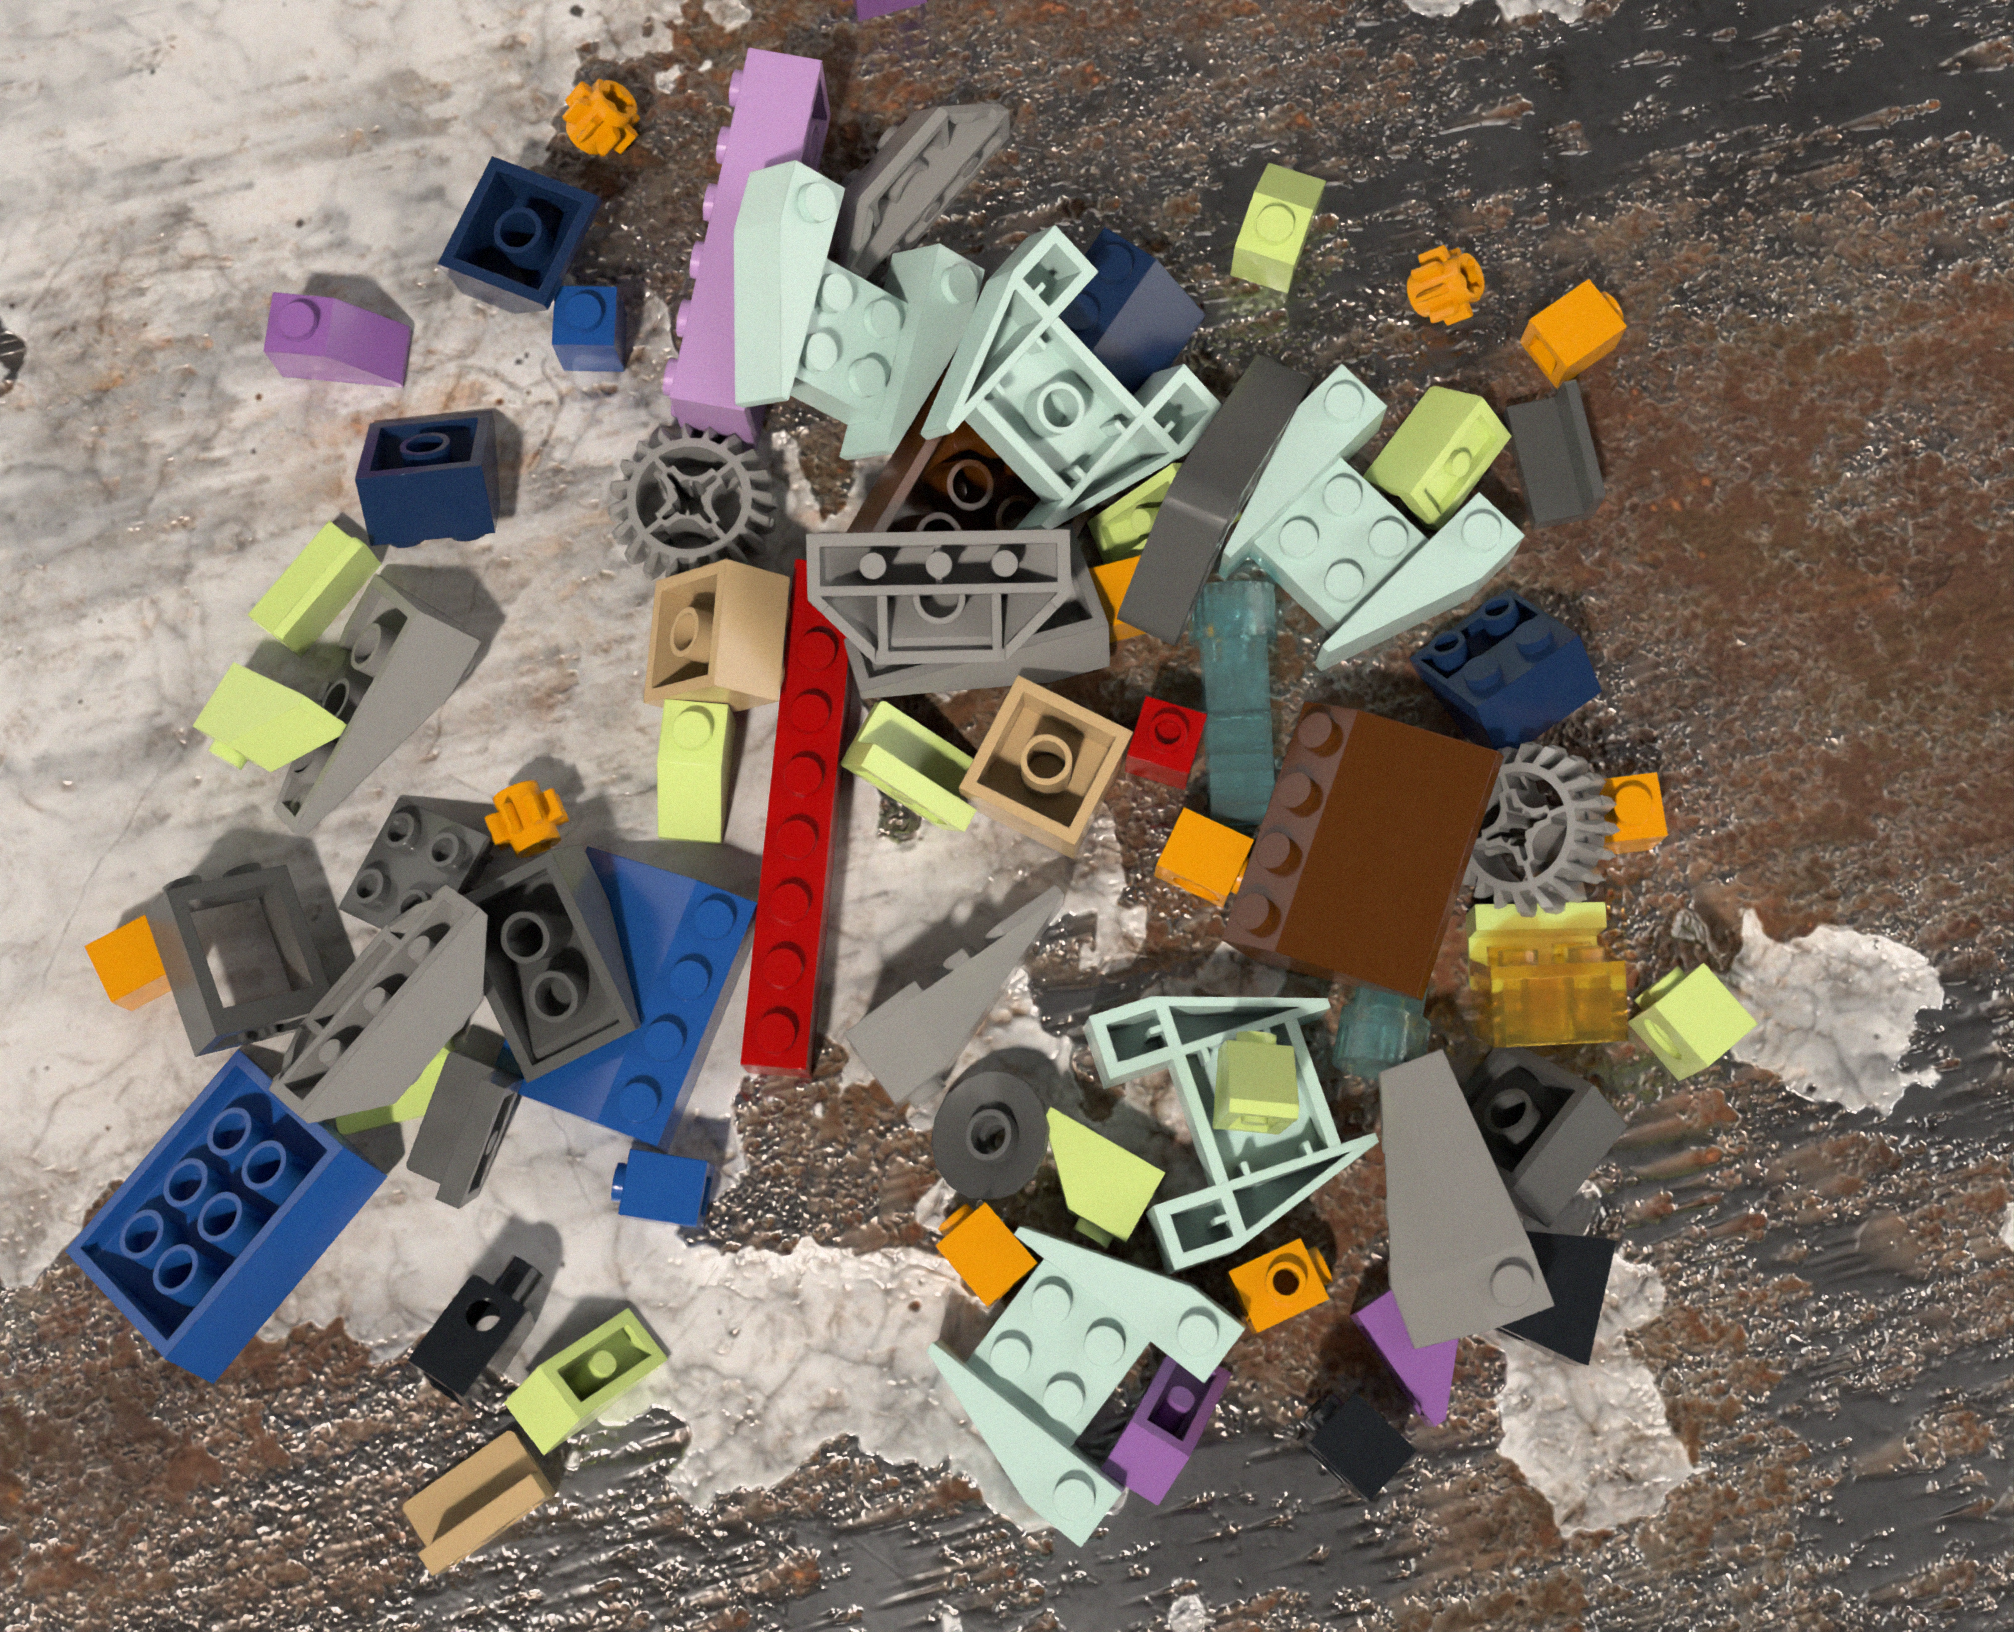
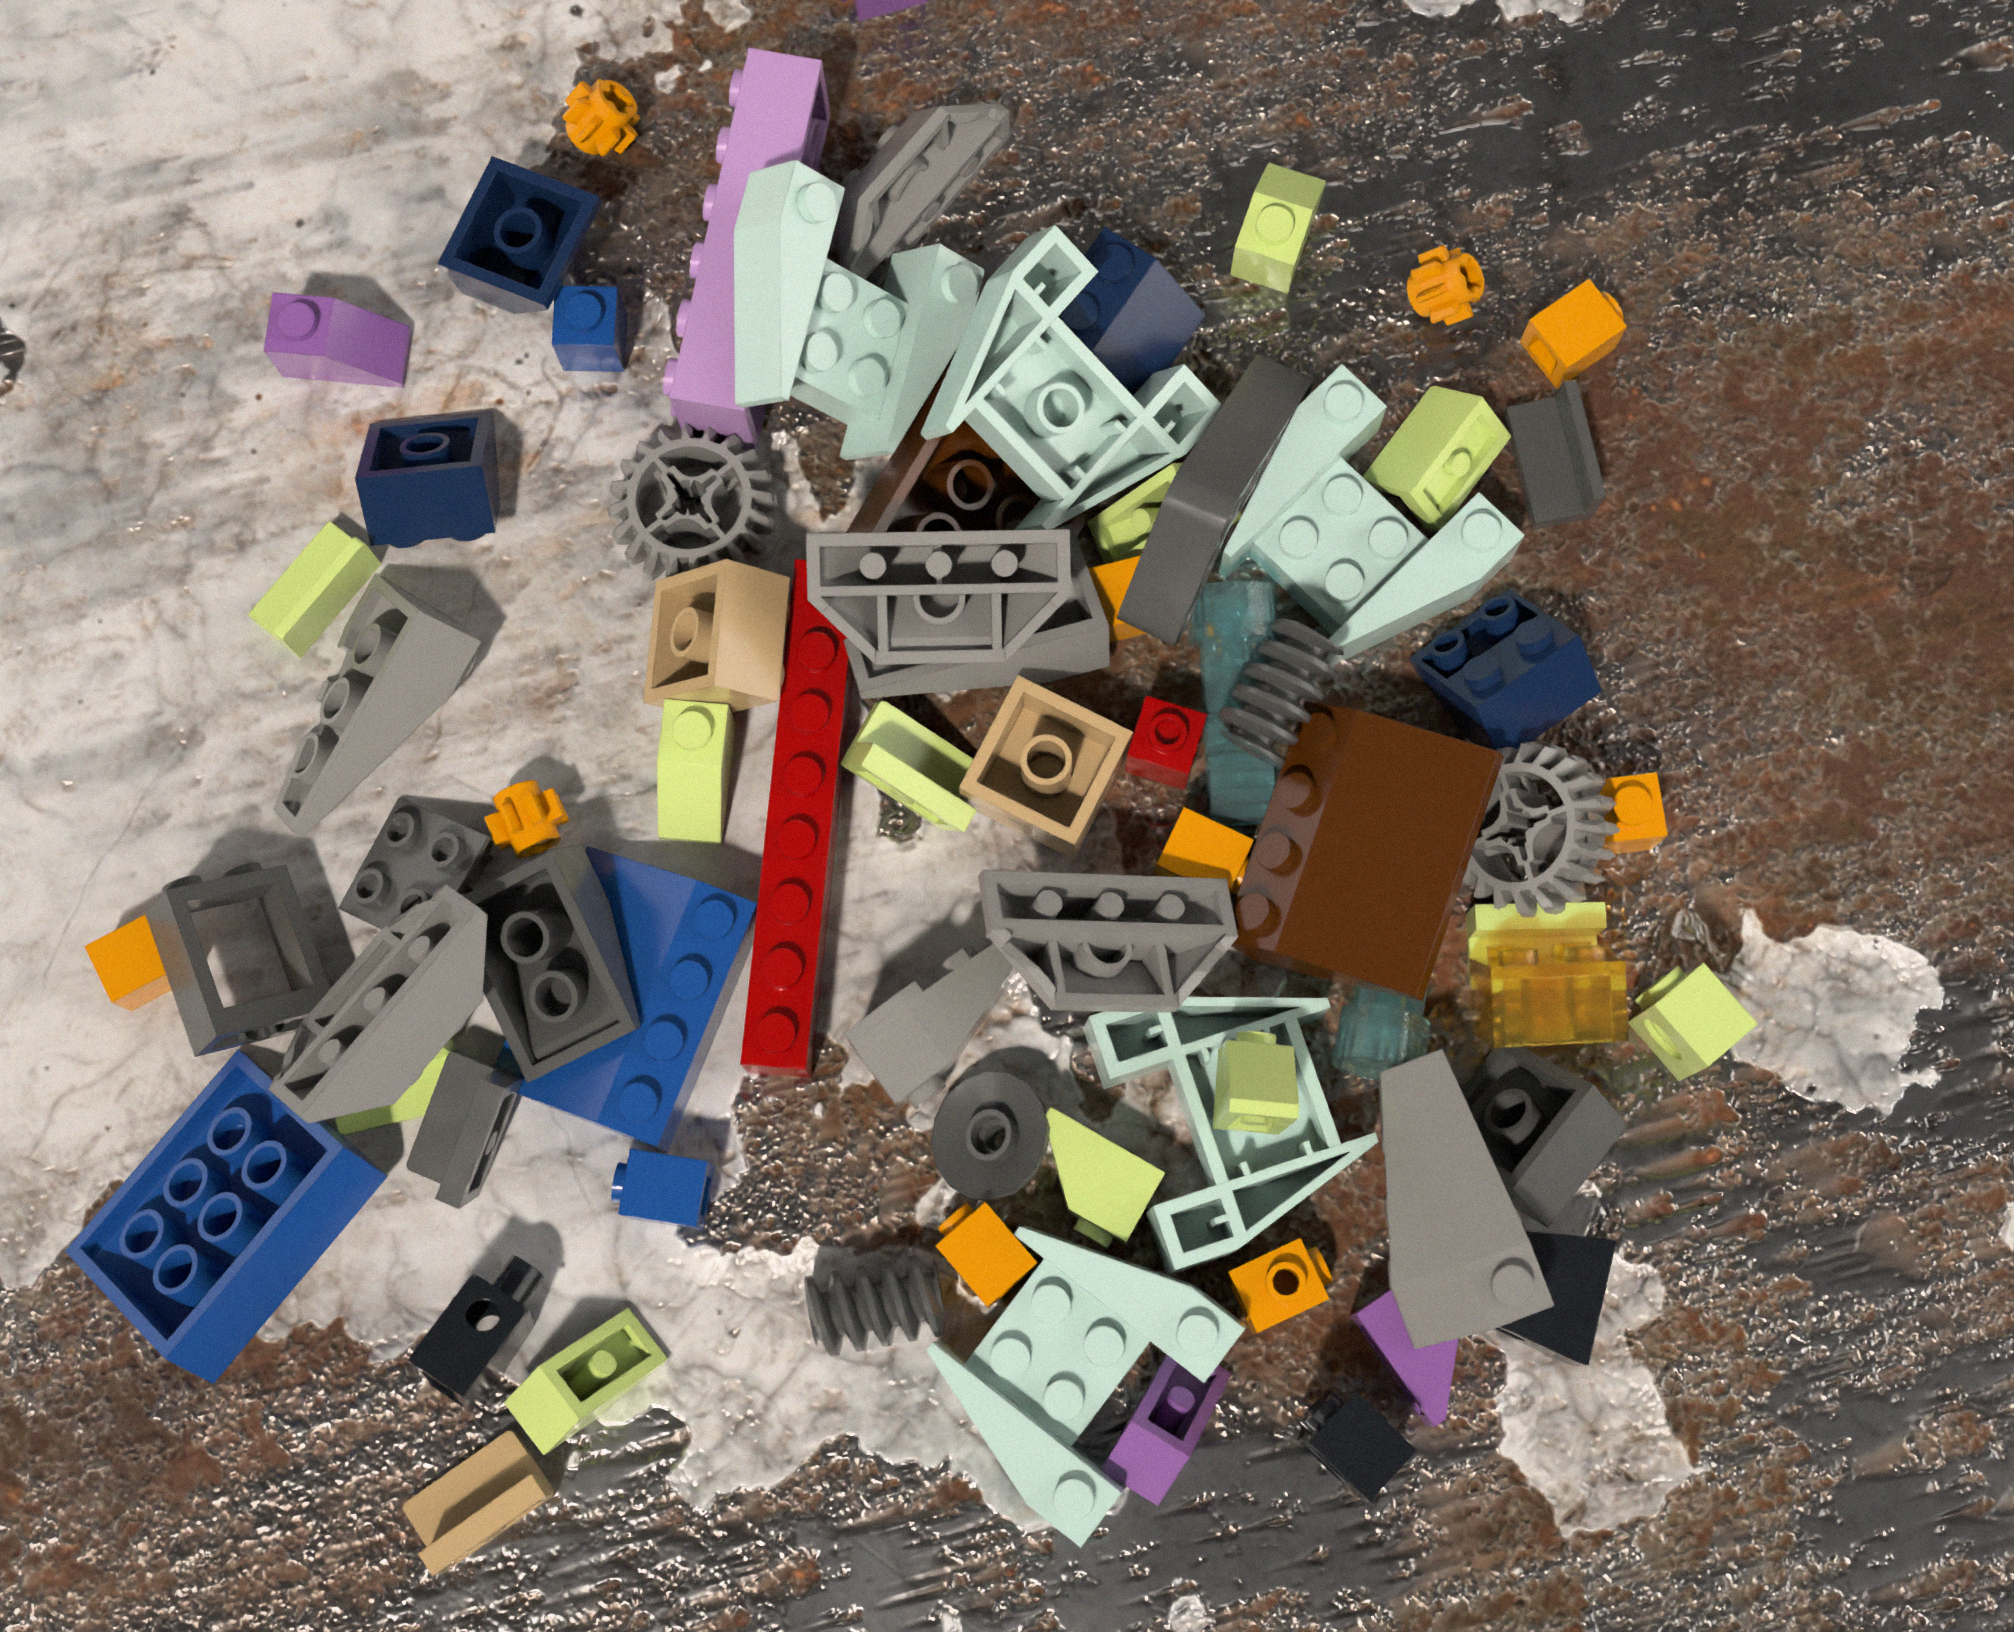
yellowish green slope [192,662,347,772] -> none
none -> dark grey piece [804,1254,947,1357]
none -> light grey wedge [978,870,1238,1013]
none -> dark grey piece [1218,618,1344,767]

